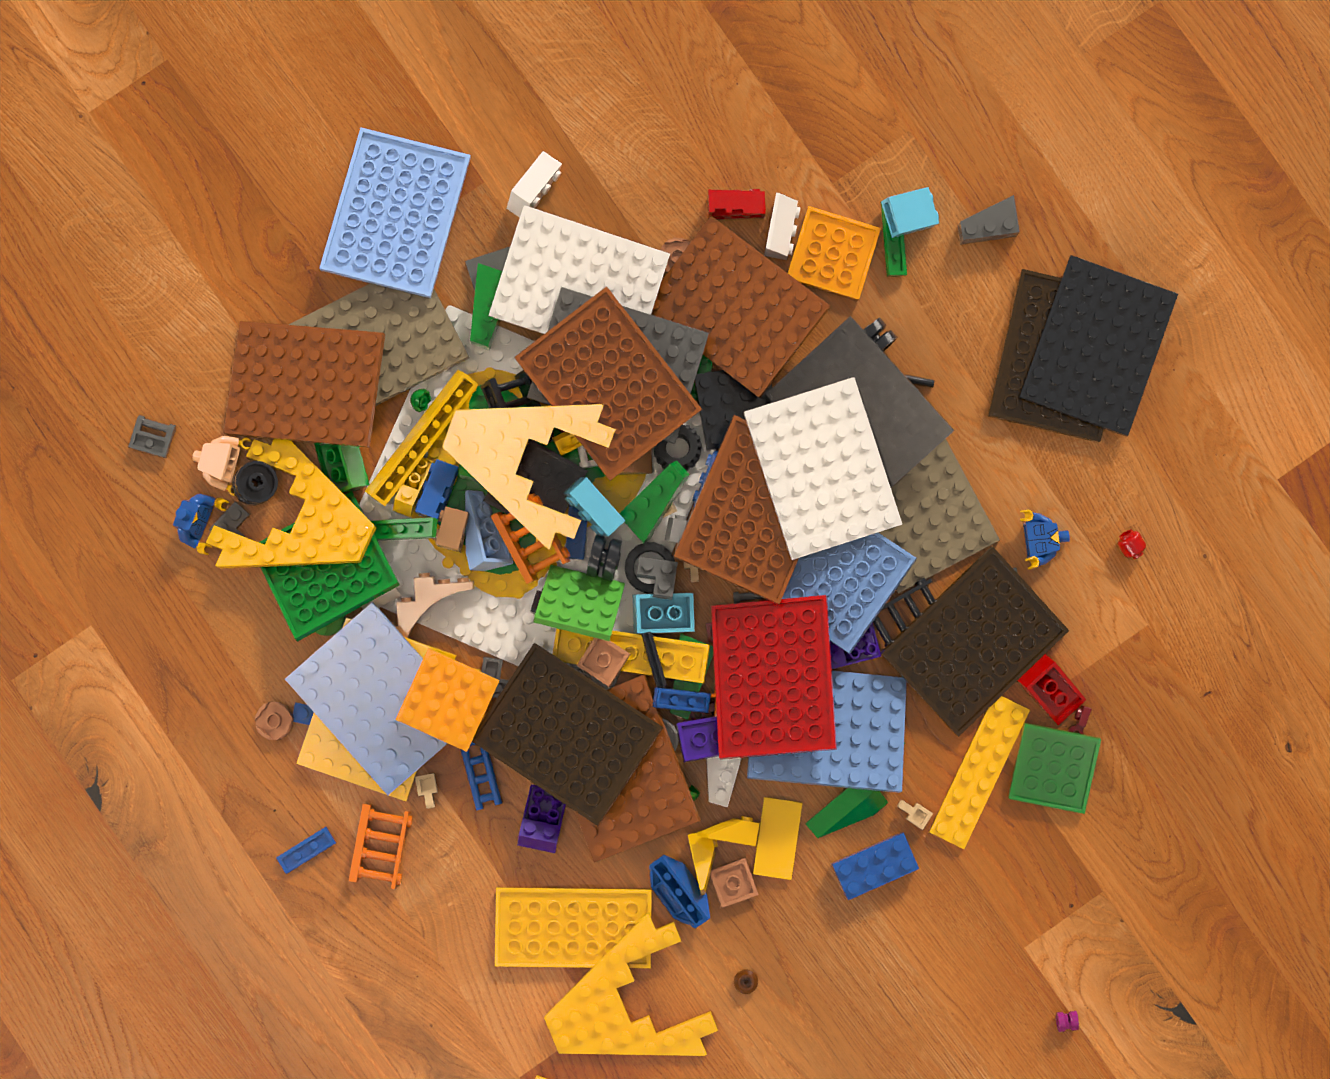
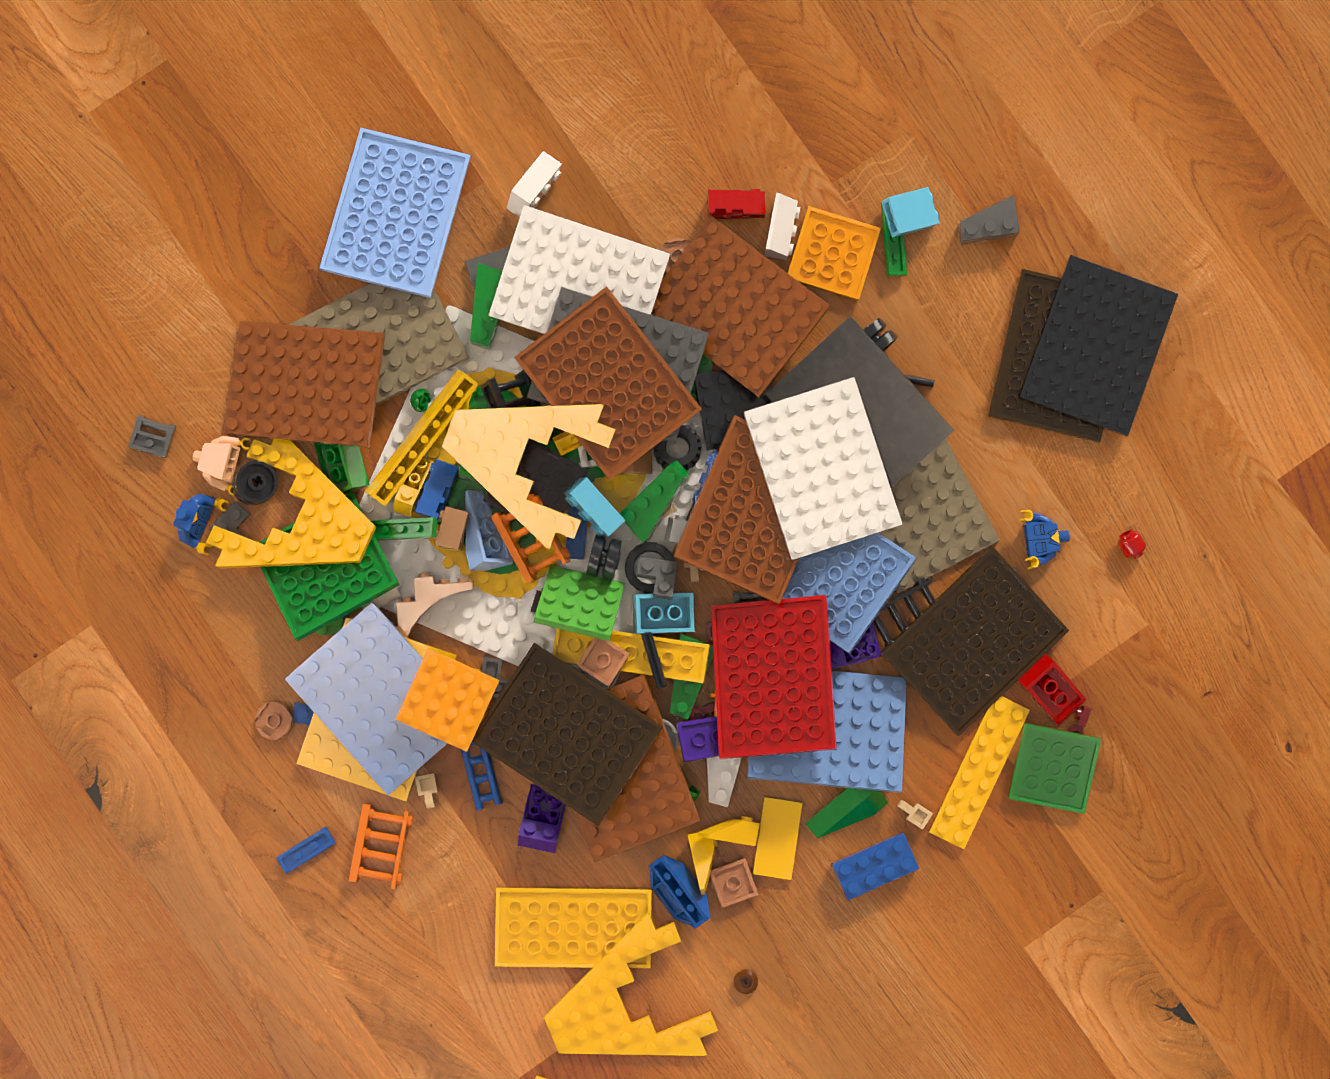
blue tile [653,687,711,713] -> none
magenta wheel [1056,1011,1079,1032] -> none

